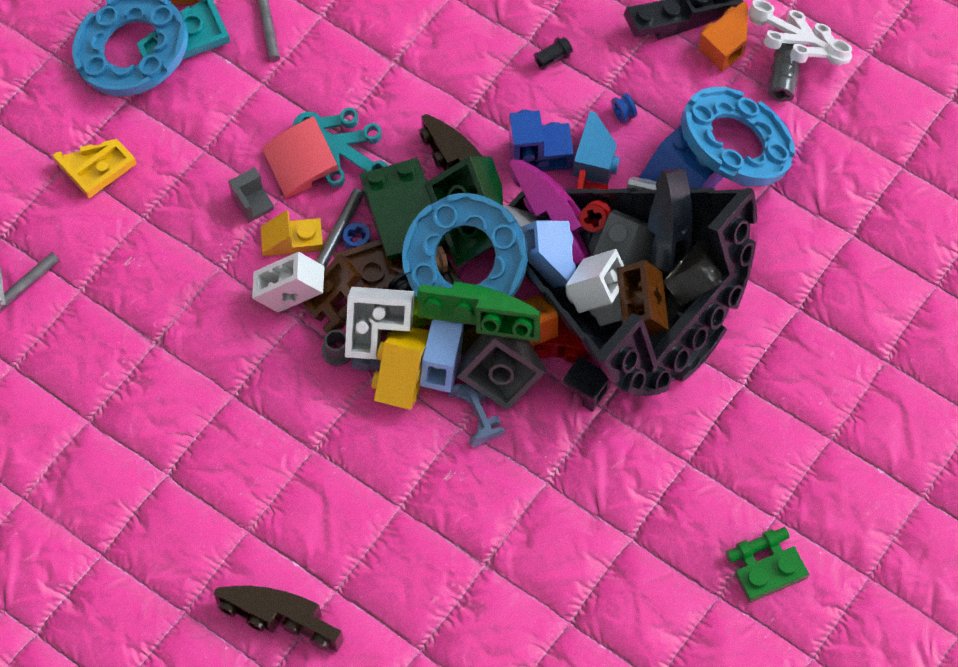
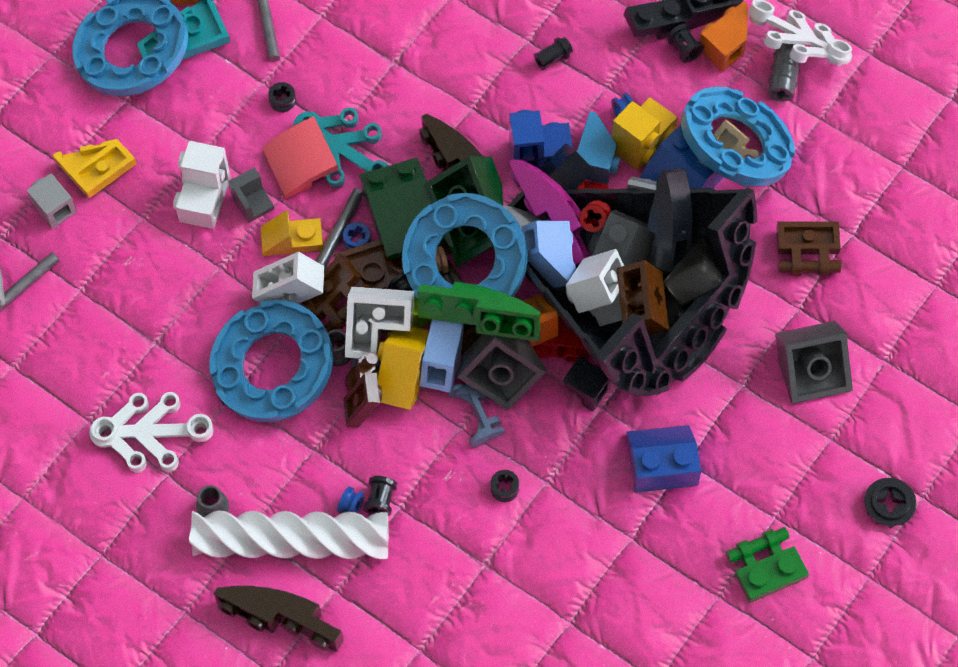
none -> light grey brick [26,173,77,229]
none -> white plant [89,392,214,473]
none -> white brick [173,141,231,229]
none -> white piece [189,510,389,559]
none -> dark grey piece [196,485,229,517]
none -> dark azure plate [209,300,333,422]
none -> black bush [268,82,296,112]
none -> blue bush [337,486,365,514]
none -> reddish brown plate [344,353,382,427]
none -> black bush [363,476,397,516]
none -> black bush [491,470,519,502]
none -> black panel [541,143,594,190]
none -> yellow brick [612,97,678,171]
none -> blue slope [626,425,701,493]
none -> black bush [666,24,704,63]
none -> tan plate [713,120,761,158]
none -> dark grey slope [775,321,853,404]
none -> reddish brown plate [776,221,841,276]
none -> black gear [864,478,916,528]

